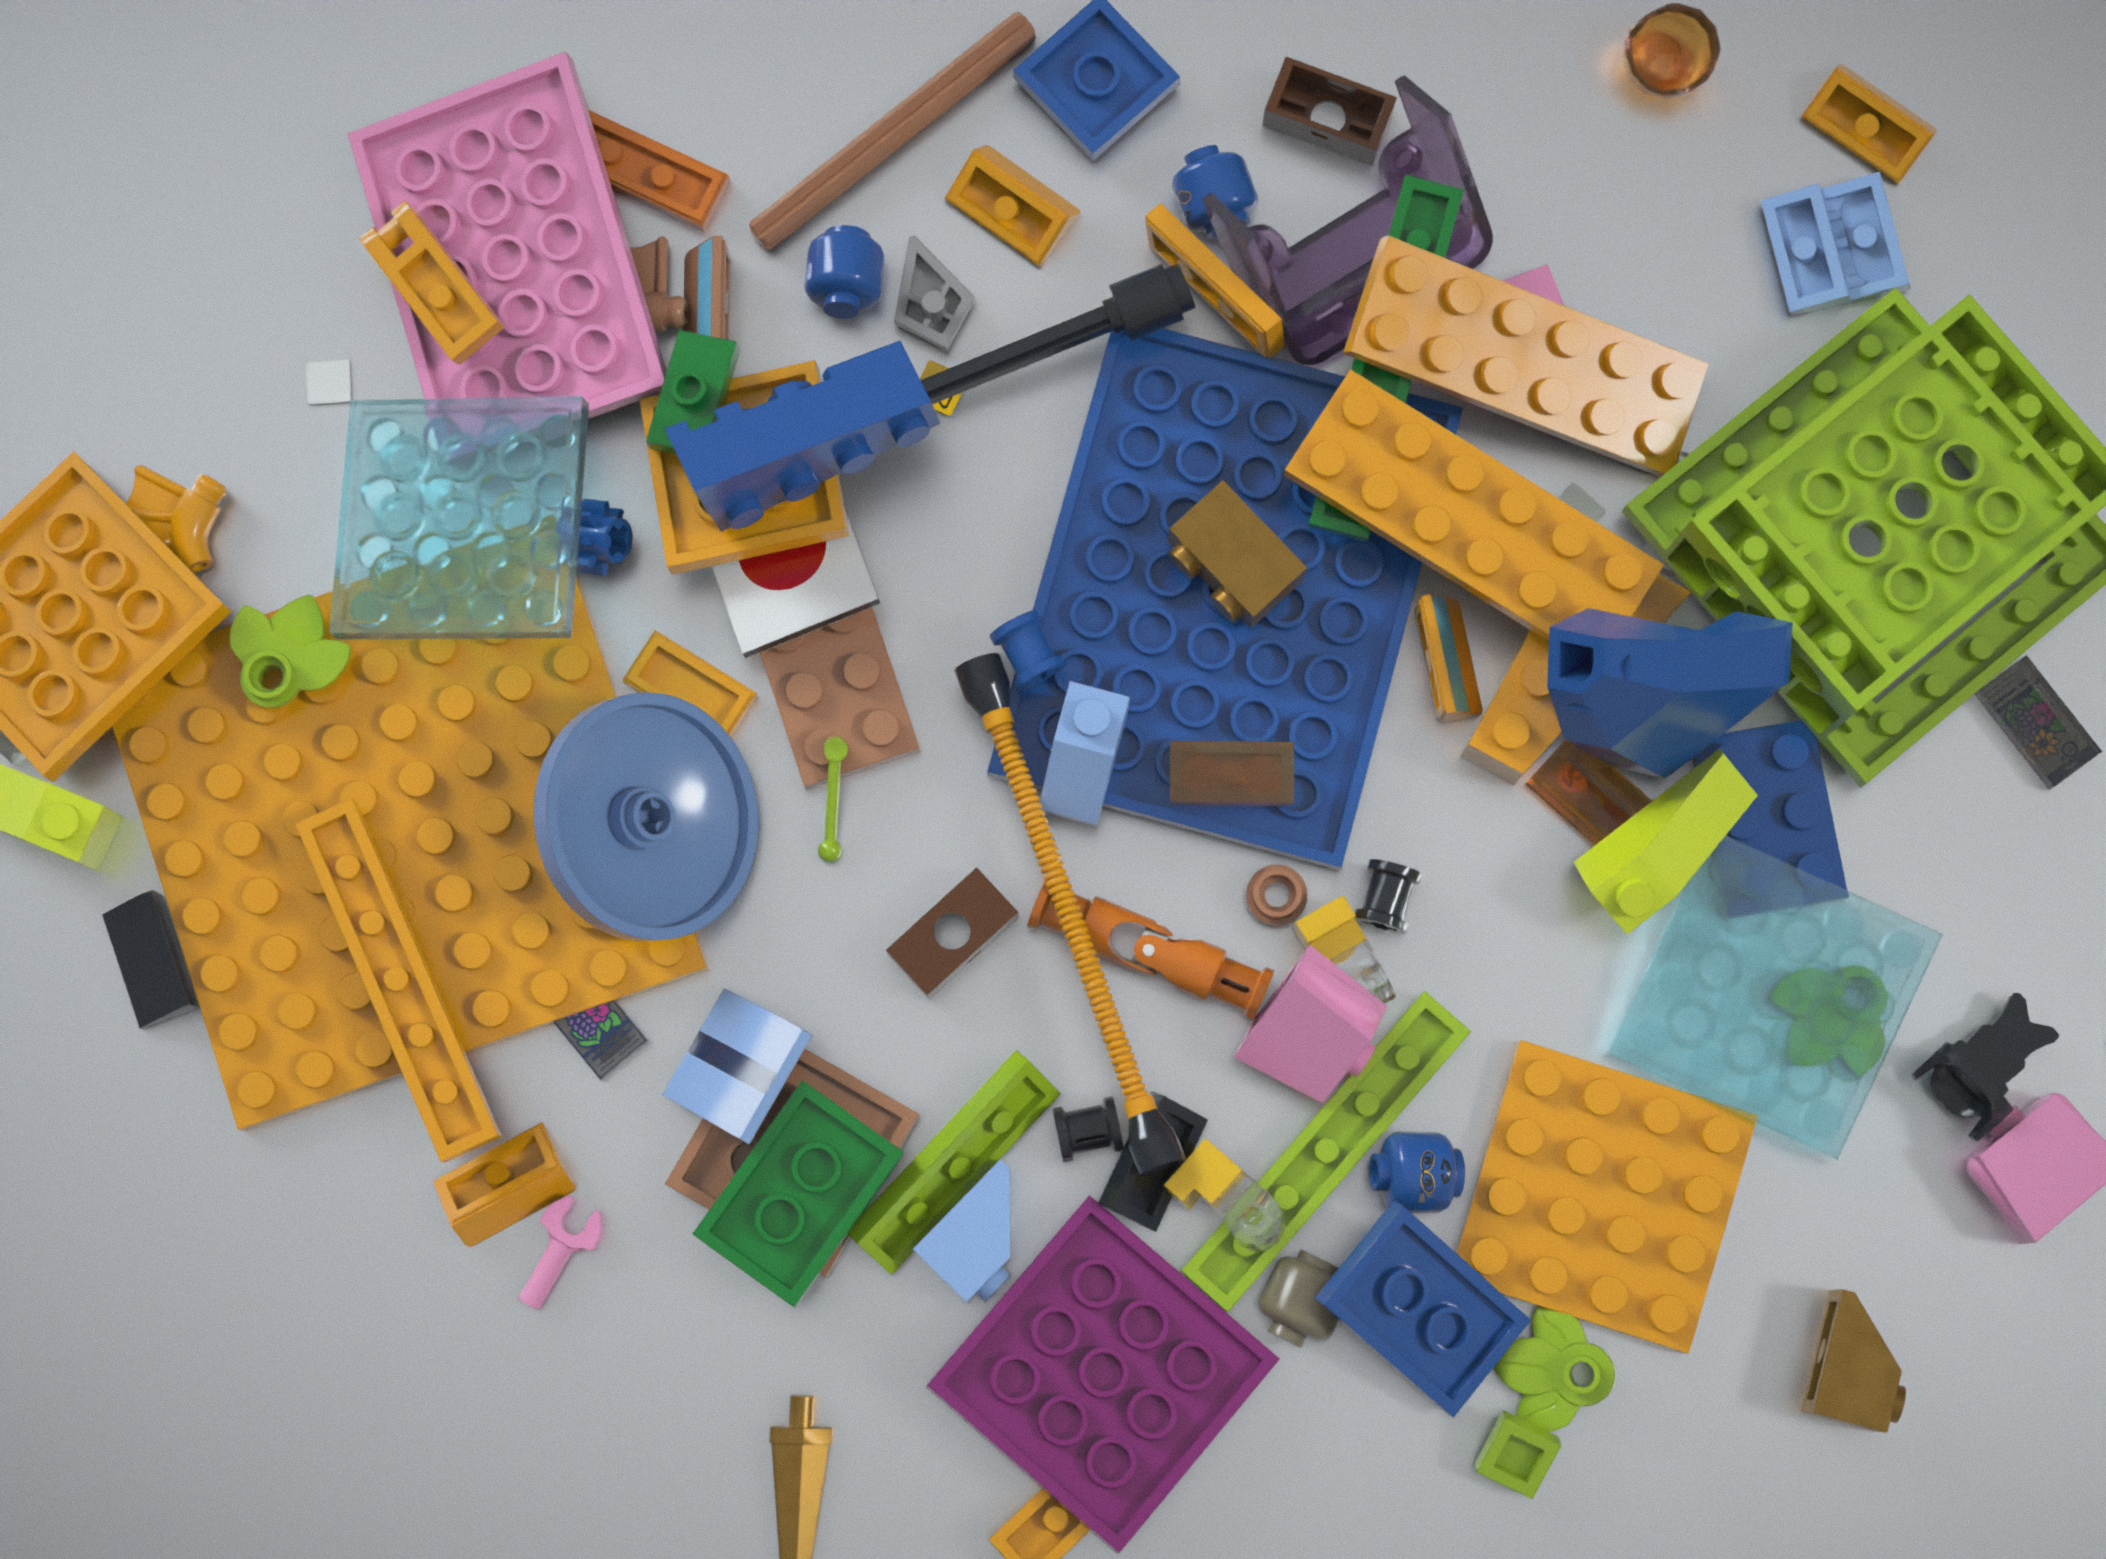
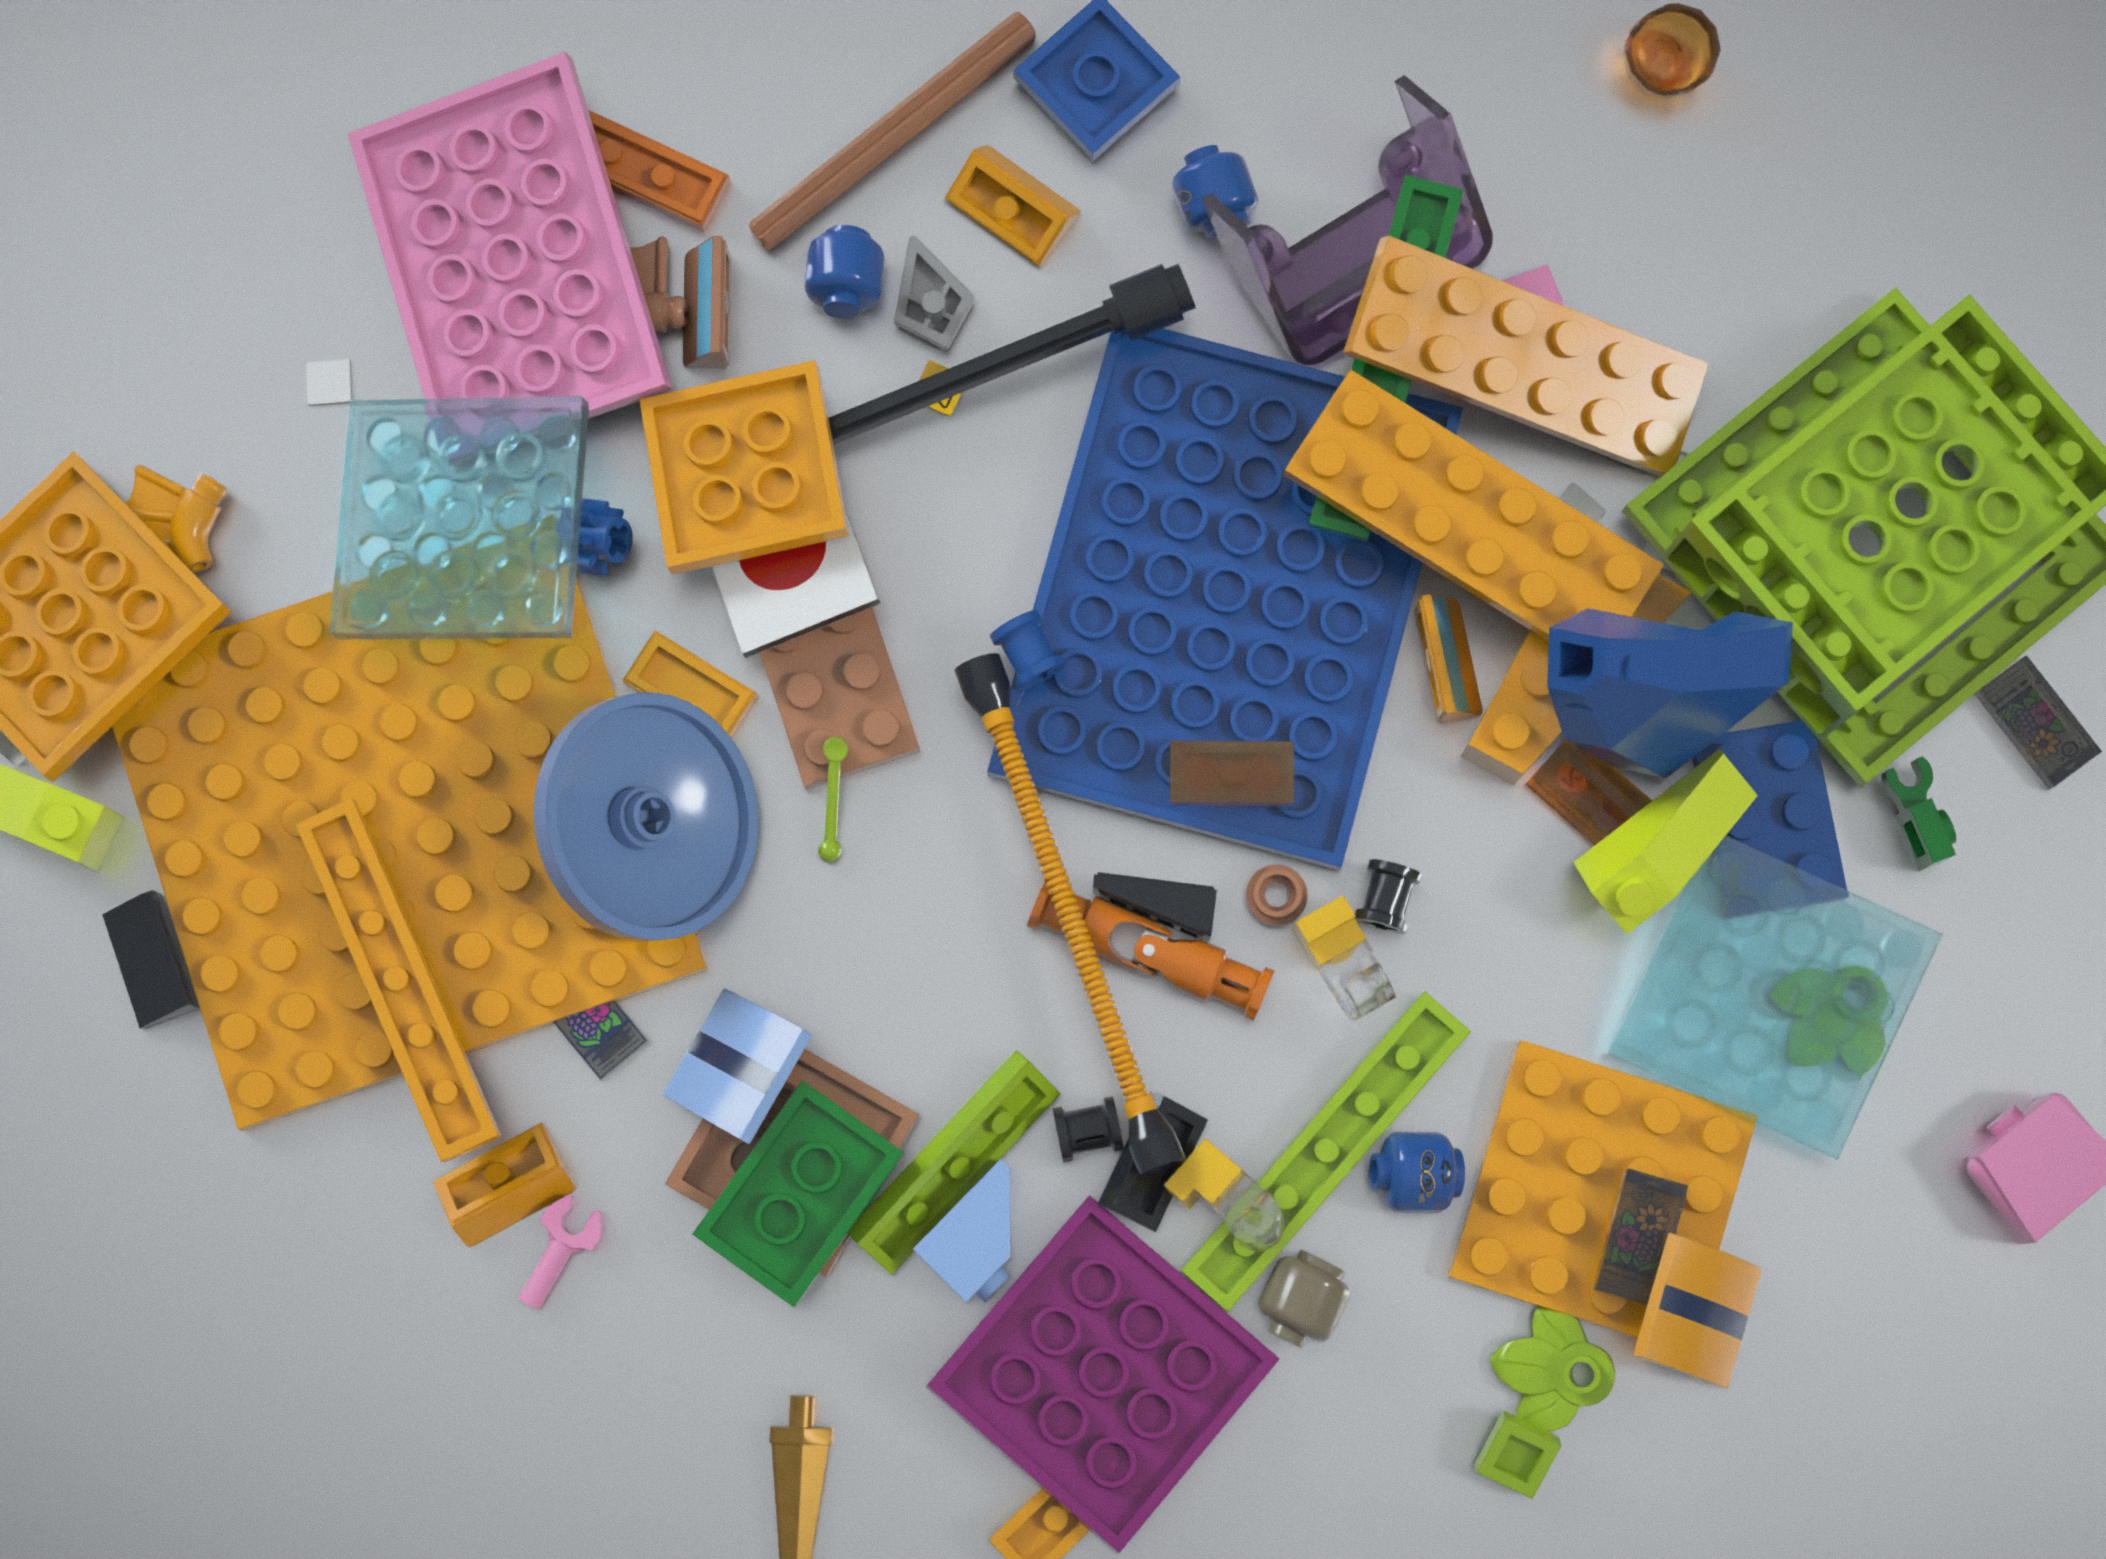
lime plate [230,595,351,709] -> none
light orange plate [360,200,505,365] -> none
green plate [646,330,740,455] -> none
blue wedge [664,341,941,532] -> none
reddish brown piece [886,867,1019,1000] -> none
light blue slope [1039,681,1130,826] -> none
light orange tile [1145,203,1285,359] -> none
pearl gold brick [1168,480,1307,629] -> none
bright pink torso [1234,944,1387,1104] -> none
reddish brown piece [1262,57,1397,166] -> none
blue plate [1314,1201,1531,1418] -> none
light blue slope [1760,171,1911,315] -> none
light orange slope [1801,64,1937,184] -> none
pearl gold slope [1801,1289,1906,1433] -> none
black hair [1911,993,2059,1142] -> none
none -> black slope [1093,872,1217,941]
none -> clear smoke tile [1592,1168,1688,1305]
none -> light orange slope [1633,1232,1762,1388]
none -> green plate [1881,756,1957,872]

